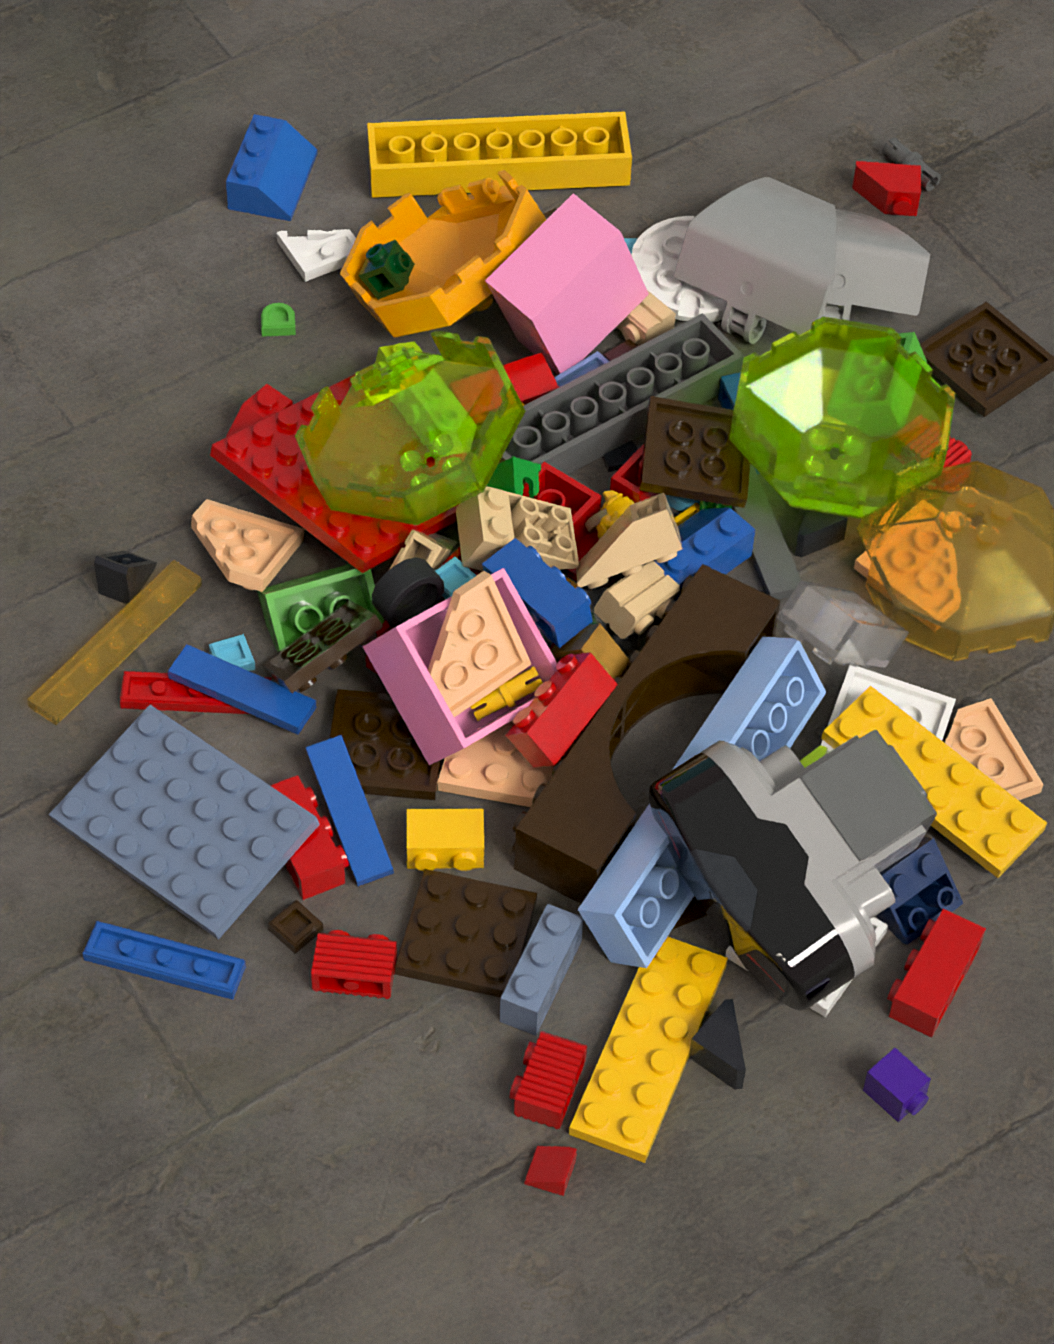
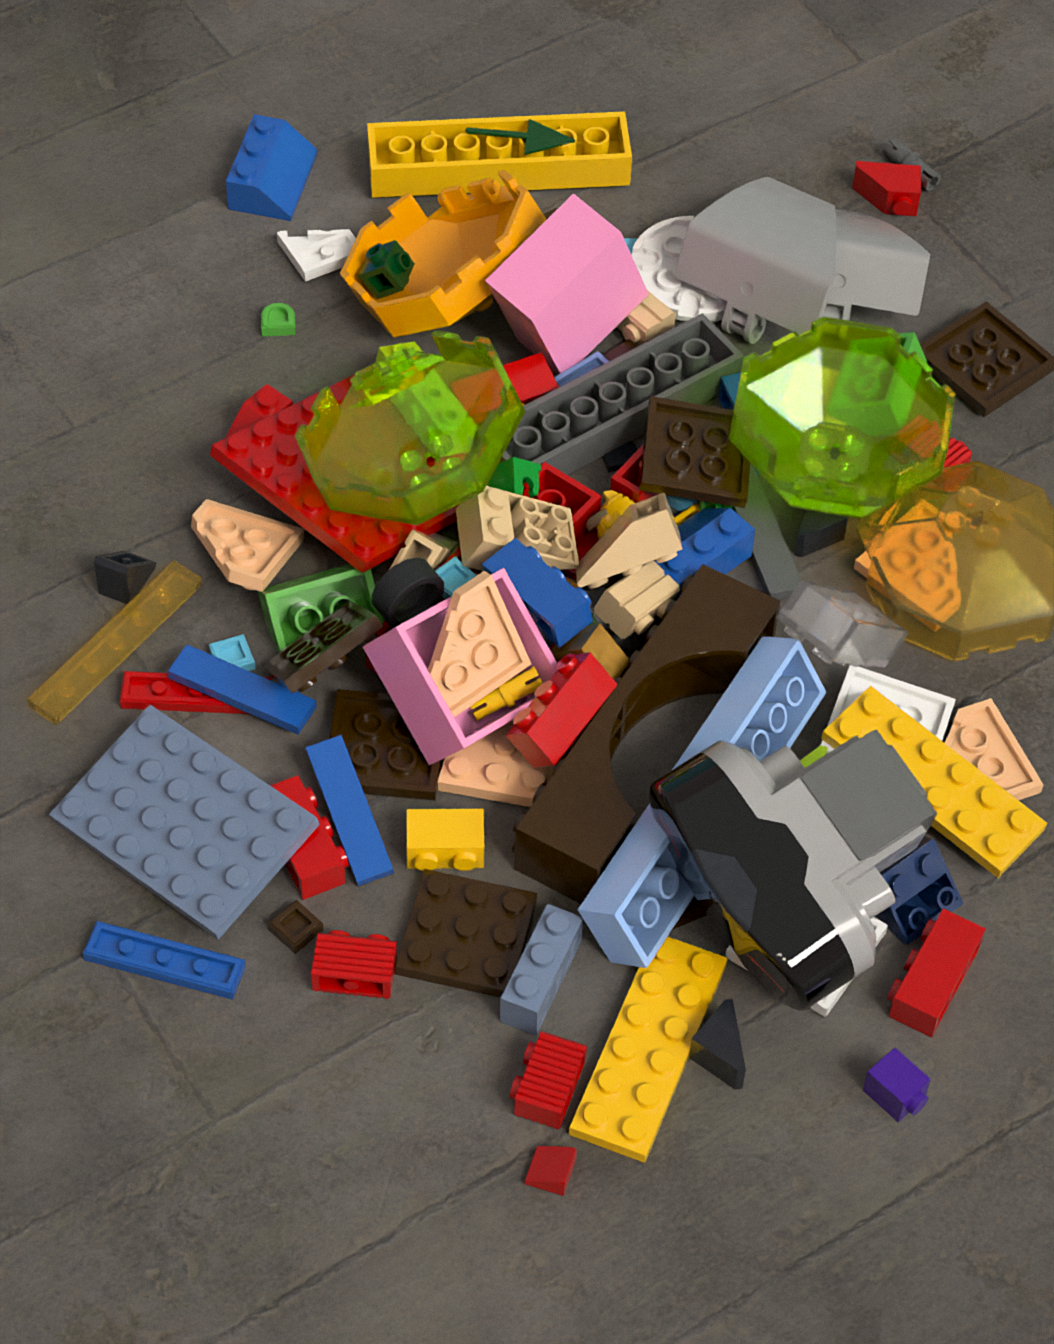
none -> dark green piece [465,119,575,155]

